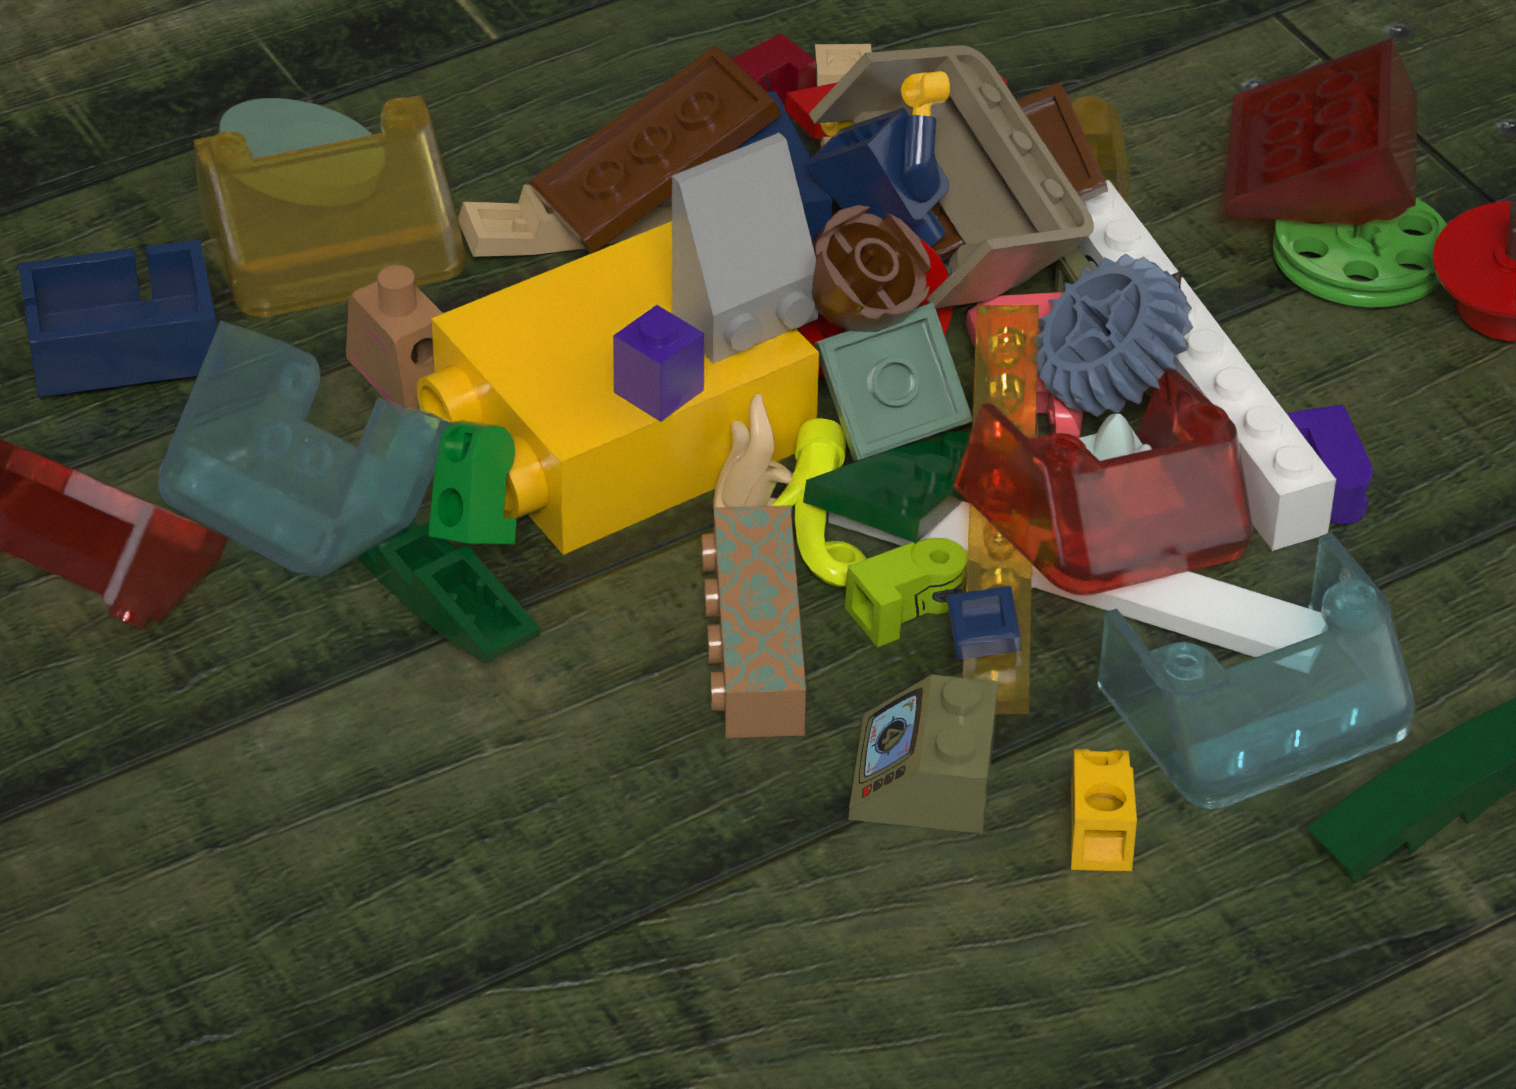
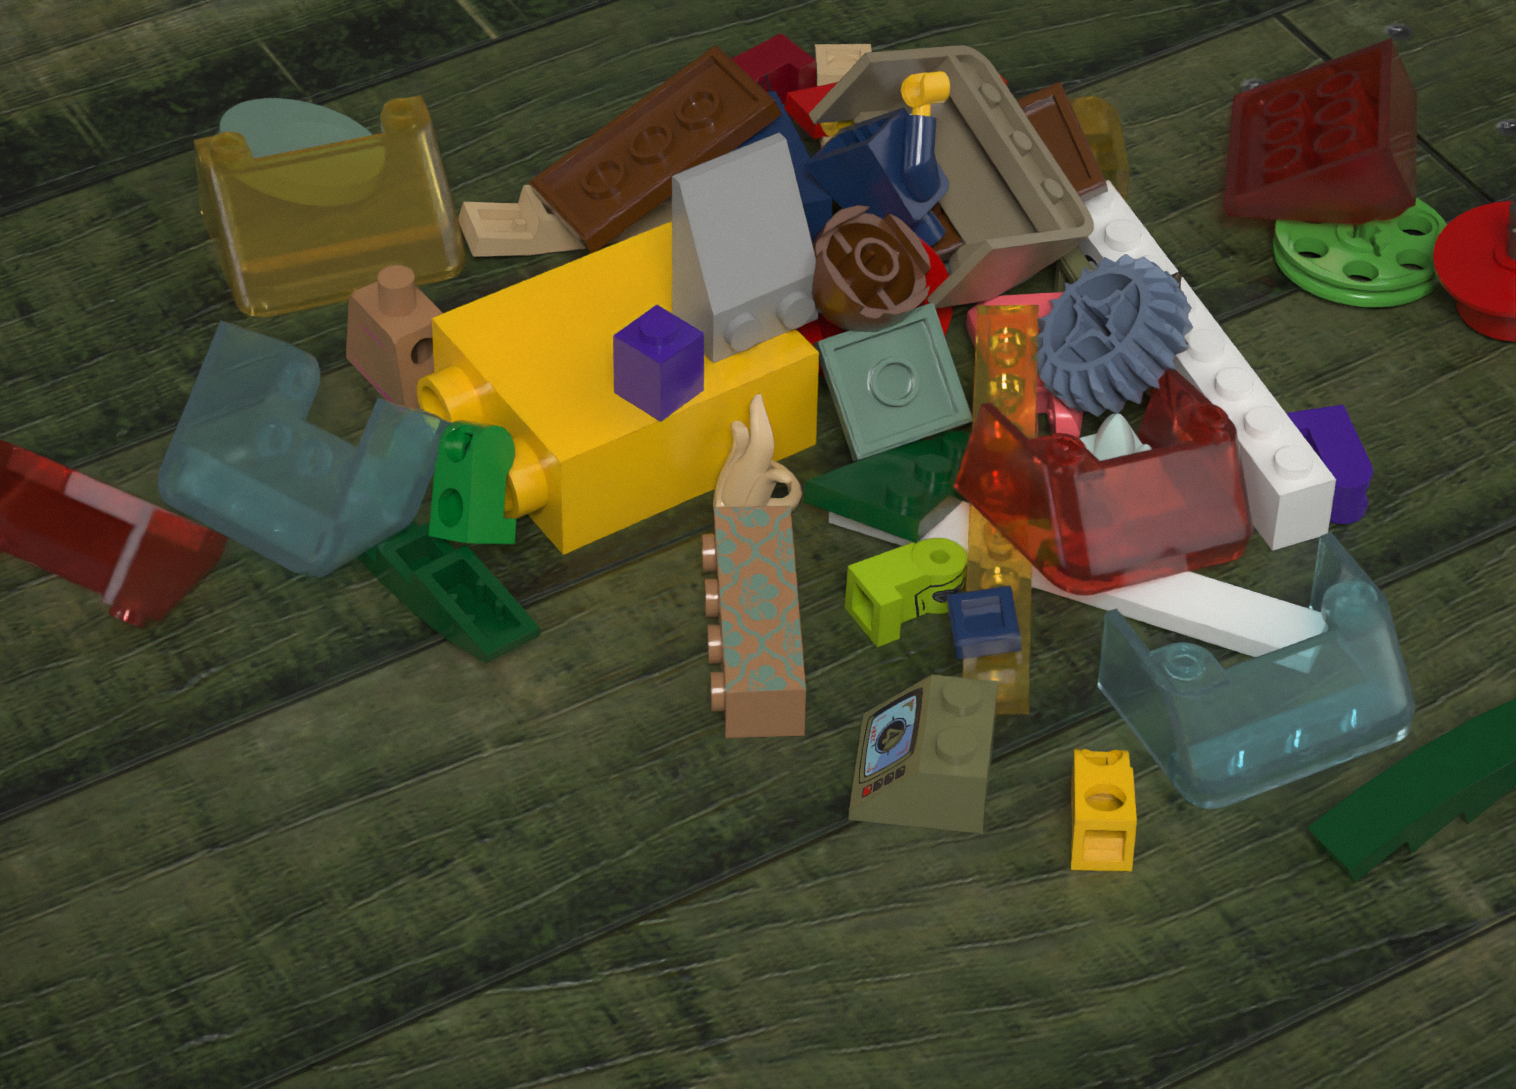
dark blue piece [18,239,221,397] -> none
neon yellow plant [770,418,866,588] -> none

